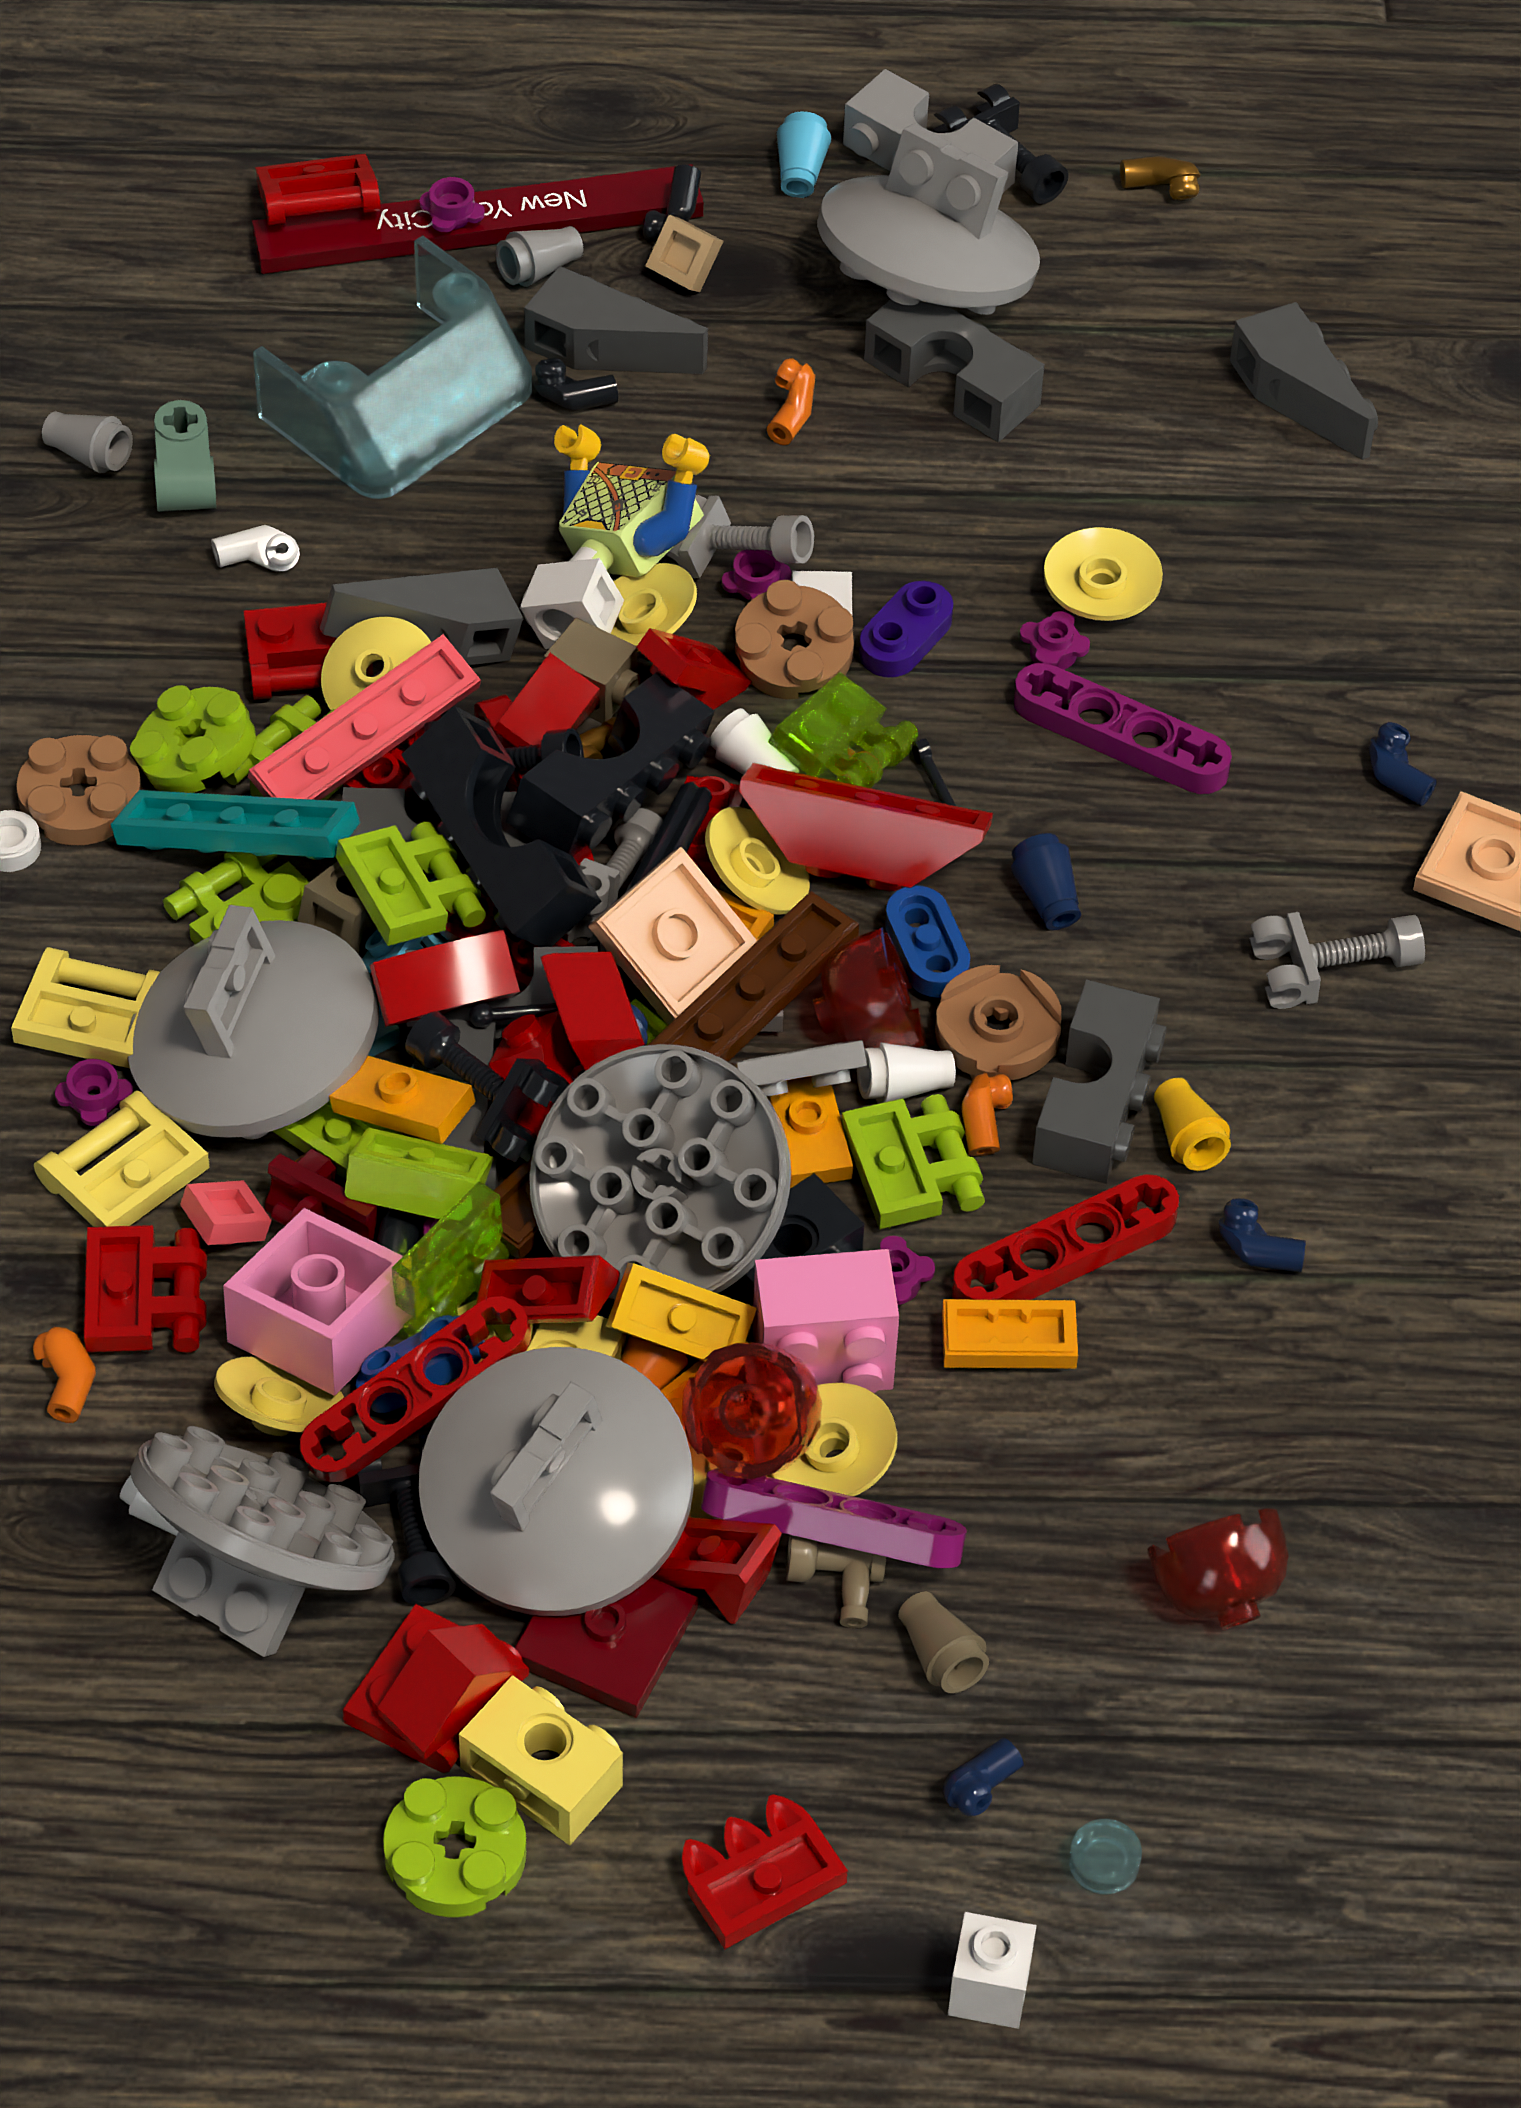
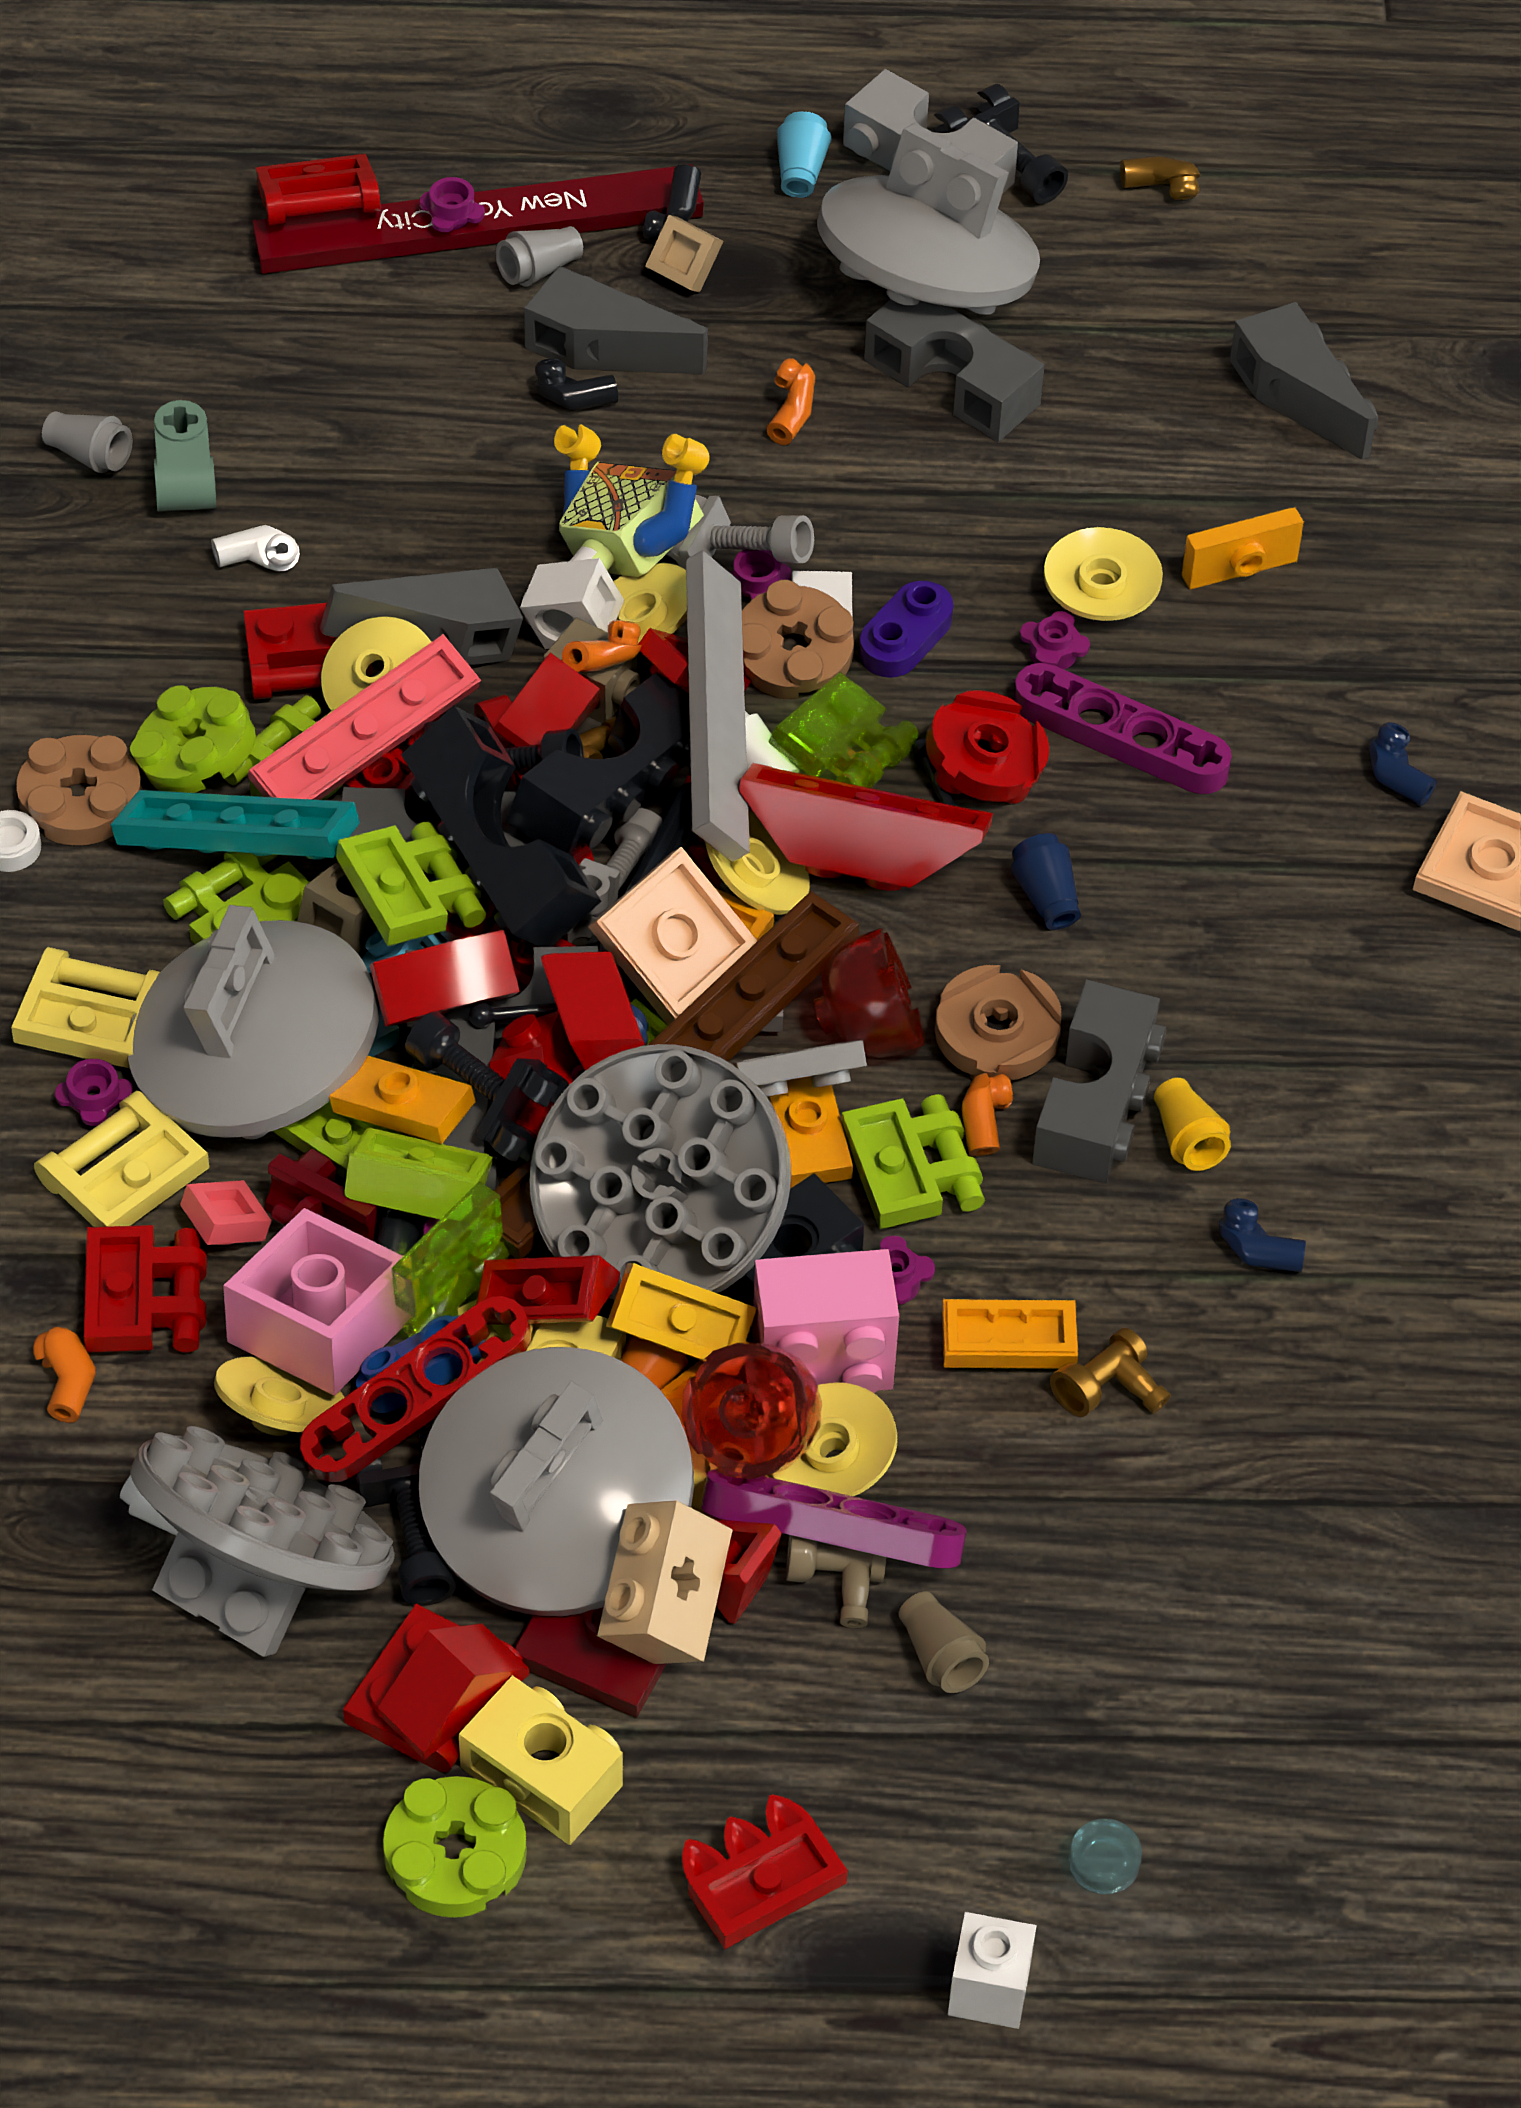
clear light blue windscreen [253,235,532,499] -> none
white cone [857,1041,956,1104] -> none
blue plate [885,886,970,998] -> none
dark blue arm [943,1737,1024,1817] -> none
red beam [952,1174,1179,1300] -> none
clear red cylinder [1147,1508,1289,1629] -> none
light grey bar [1249,912,1425,1009] -> none
none -> orange arm [562,620,642,672]
none -> tan brick [597,1500,733,1664]
none -> light grey tile [686,550,750,862]
none -> red plate [926,690,1049,804]
none -> pearl gold piece [1050,1328,1171,1417]
none -> light orange plate [1182,507,1304,590]

